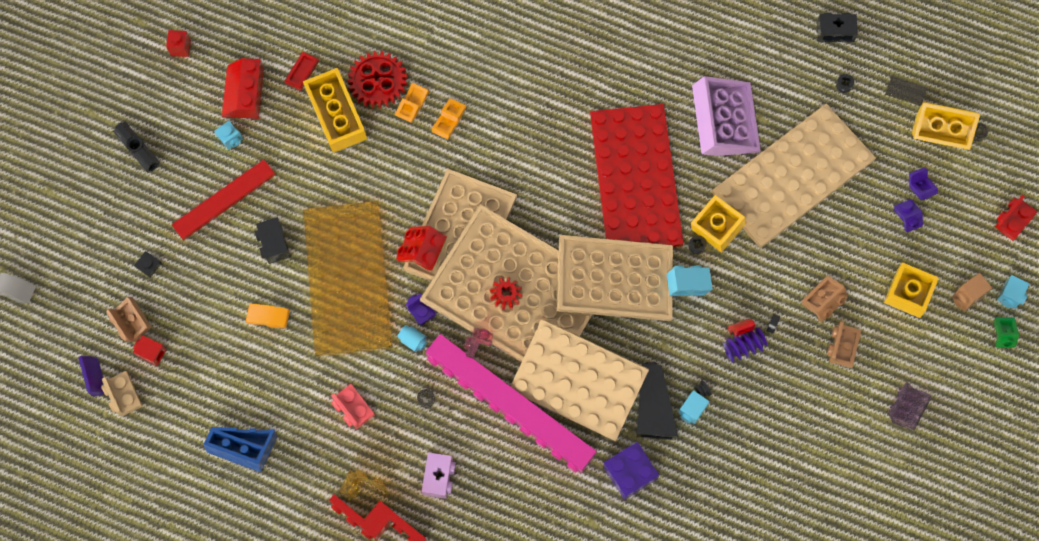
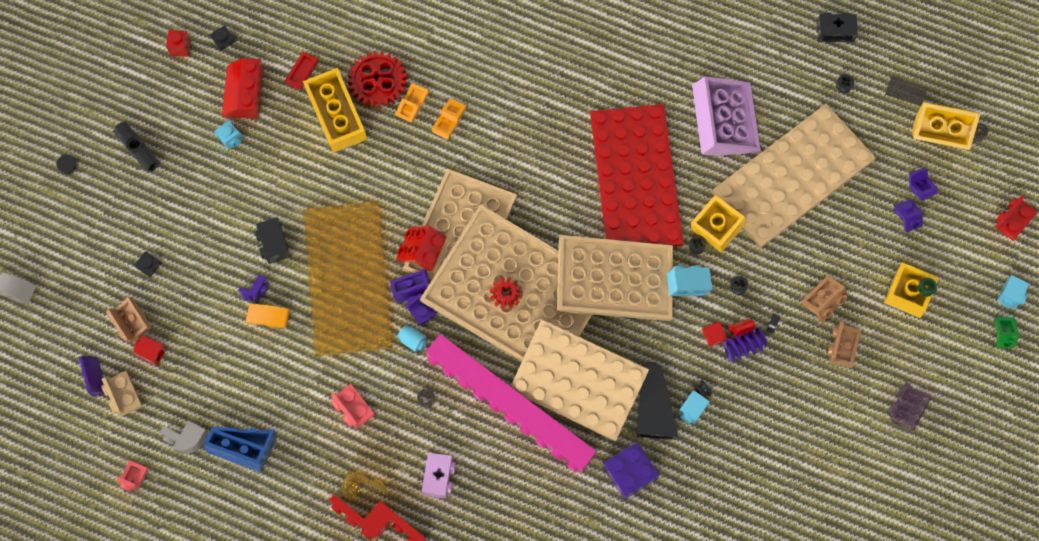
red tile [171,159,275,241] -> none
clear pink bracket [464,327,493,358] -> none
medium nougat brick [952,273,992,312] -> none
none -> black tile [56,155,77,174]
none -> coral bracket [116,460,149,492]
none -> light grey brick [159,421,209,454]
none -> black plate [210,25,236,51]
none -> dark purple bracket [238,275,269,303]
none -> dark purple slope [390,269,430,303]
none -> red tile [702,321,728,347]
none -> black bush [730,276,748,295]
none -> dark green plate [917,278,937,297]

